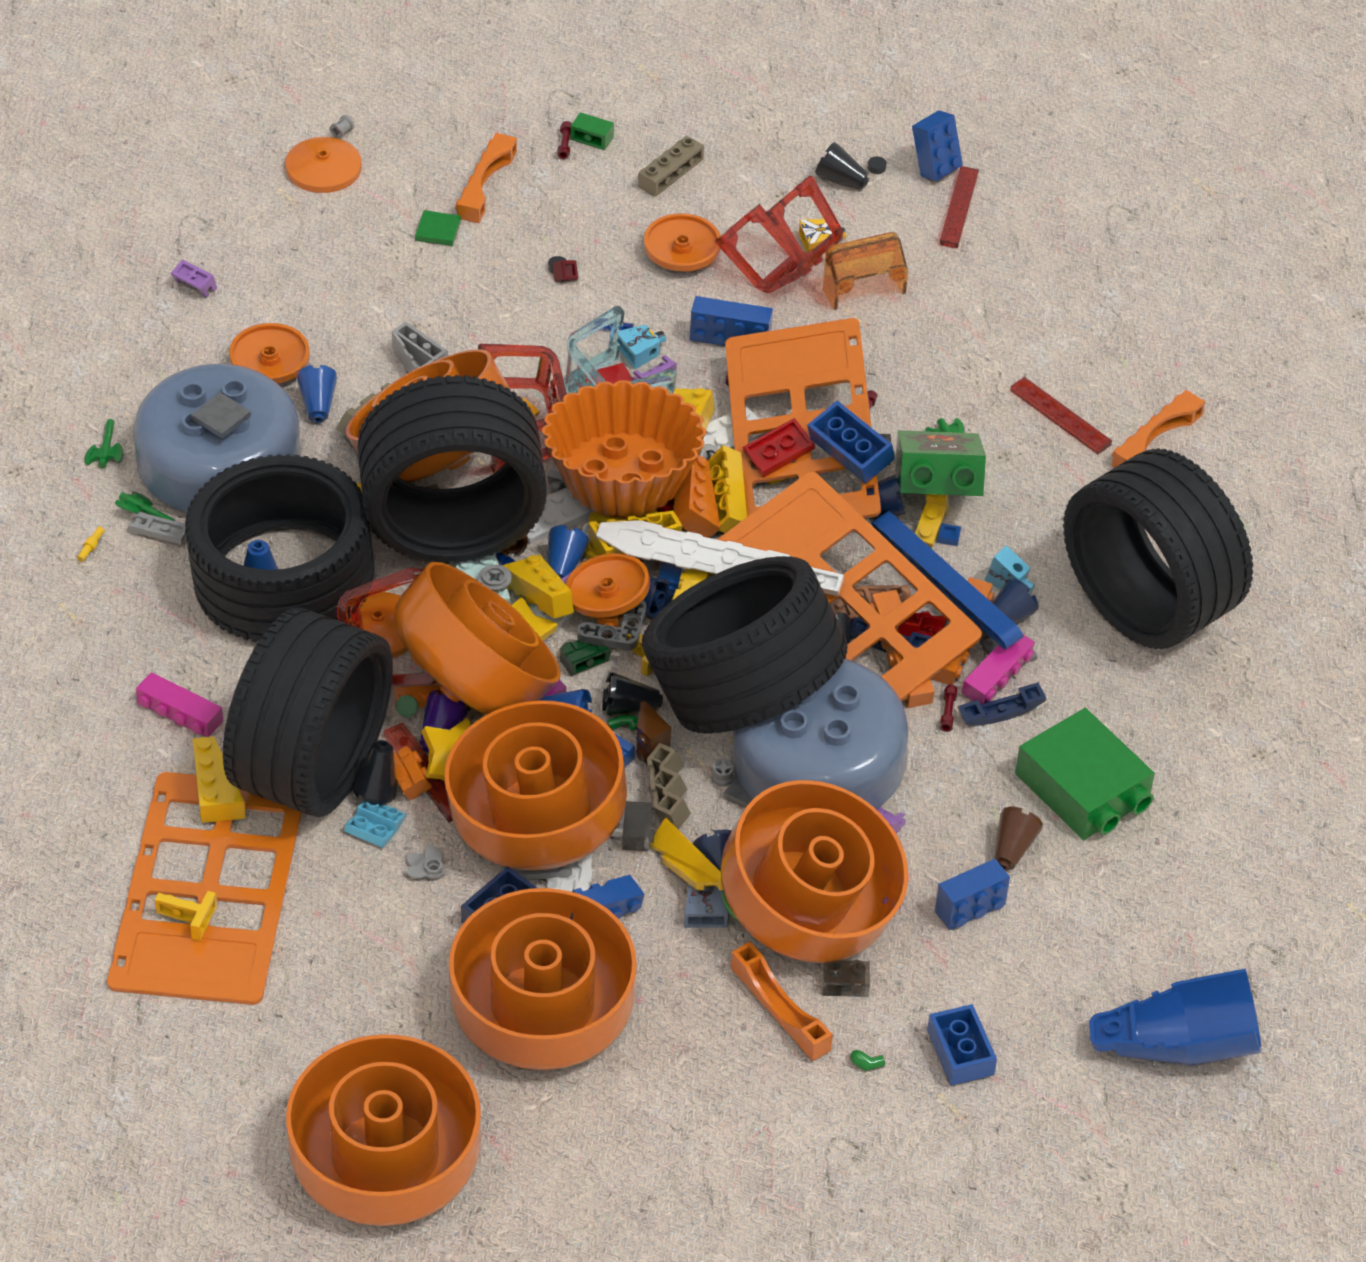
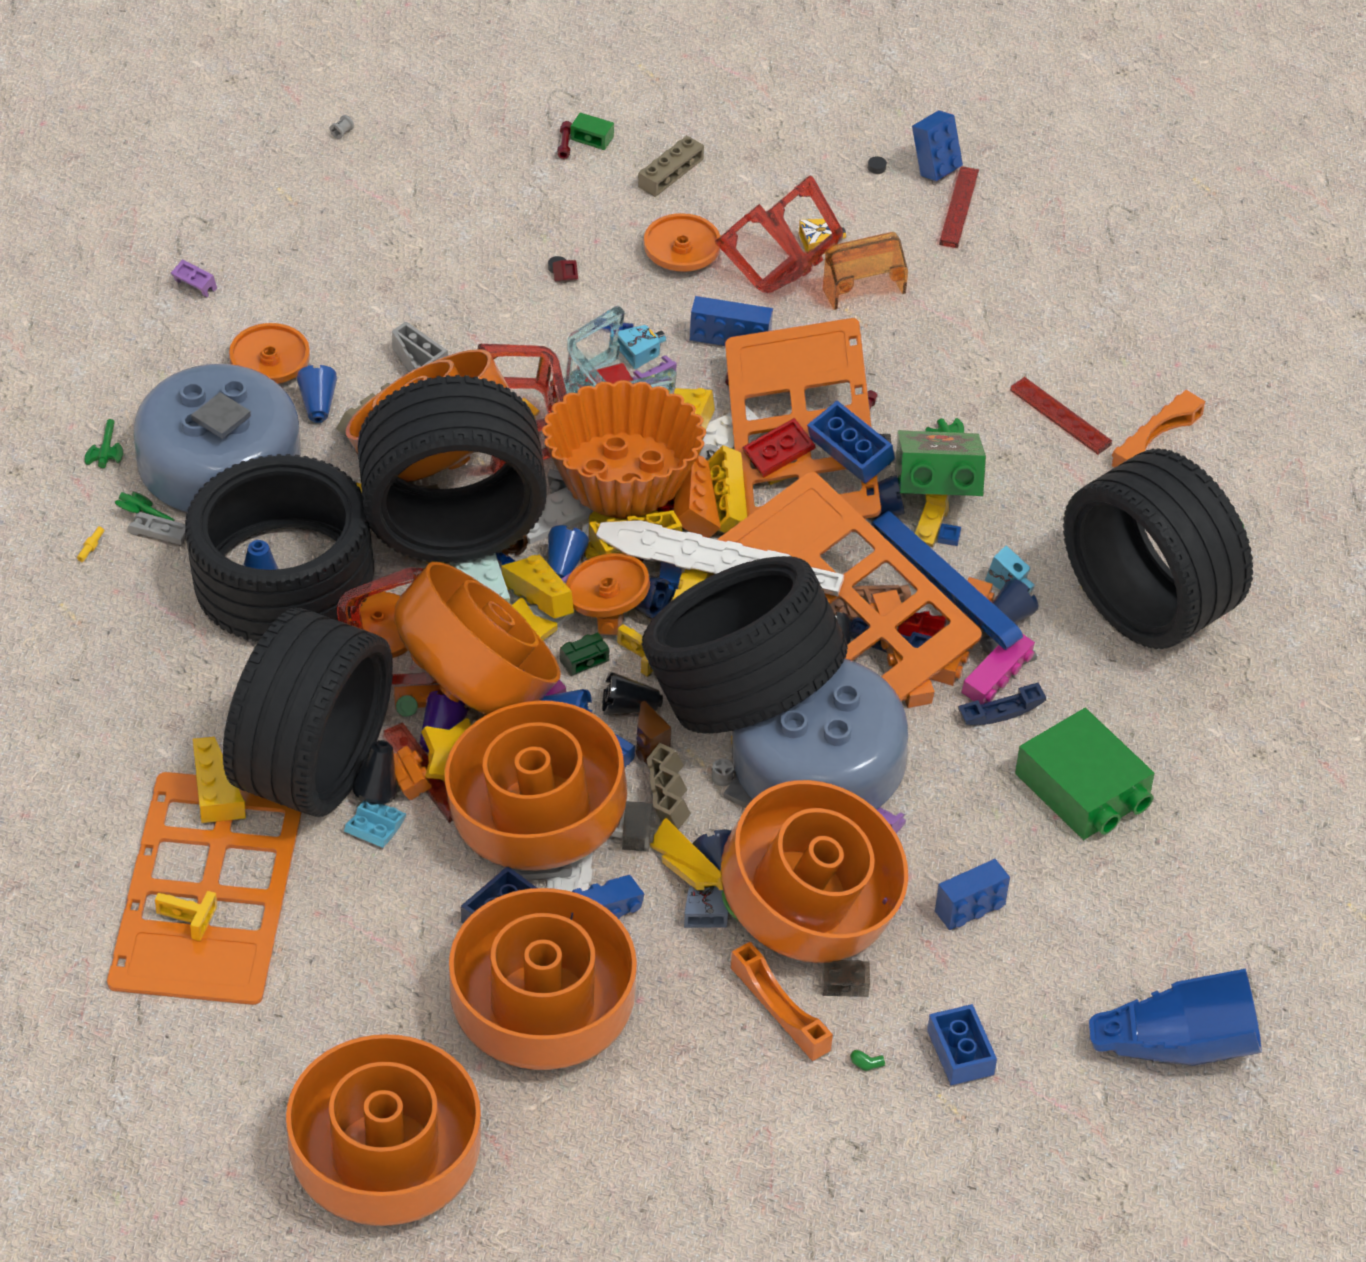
dark pink brick [136,672,223,737] -> none
orange dish [285,137,362,193] -> none
light grey plate [405,844,445,879] -> none
green tile [415,210,461,246] -> none
orange arch [455,133,517,224] -> none
light grey gear [478,565,512,592] -> none
dark grey beam [577,600,646,650] -> none
green arm [607,715,638,731] -> none
black cone [815,142,870,189] -> none
dark red bar [940,685,958,732] -> none
reddish brown cone [994,806,1043,871] -> none

